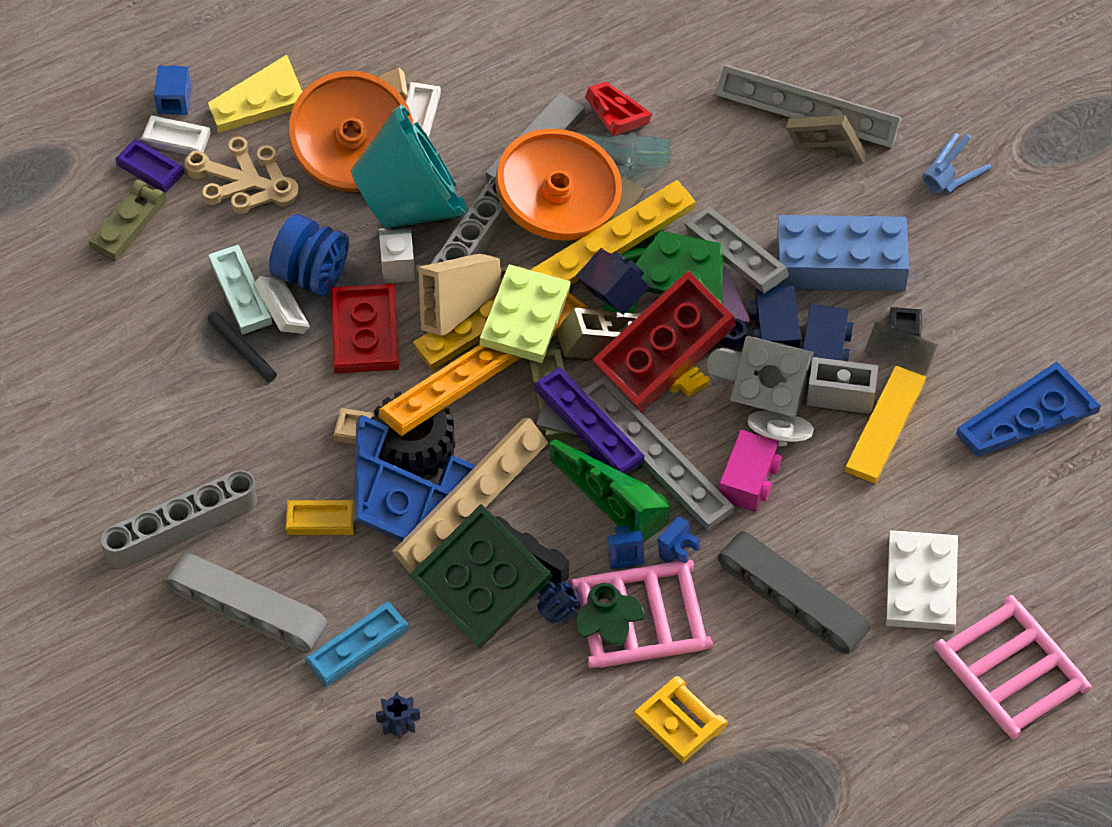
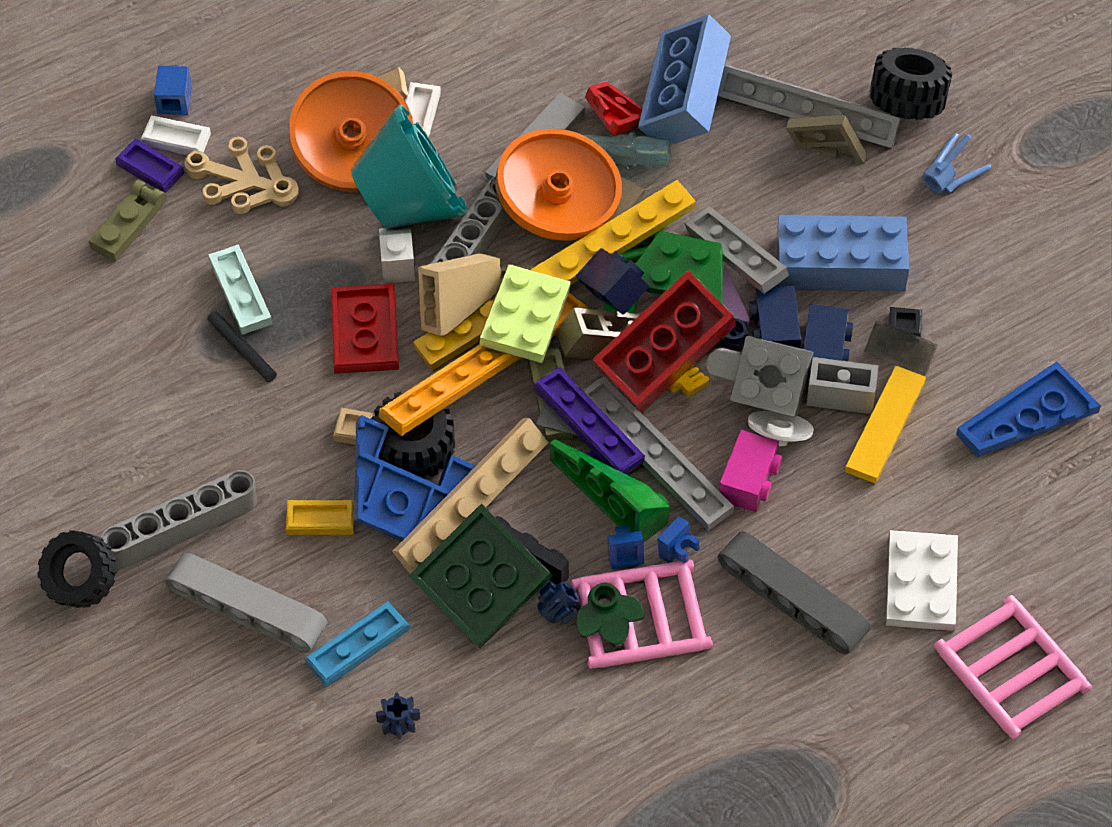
light yellow wing [208,55,302,133] -> none
white tile [254,276,310,334] -> none
blue wheel [269,214,349,296] -> none
yellow plate [634,676,728,763] -> none
none -> black tyre [37,530,117,608]
none -> medium blue brick [638,14,731,149]
none -> black tyre [869,47,952,120]

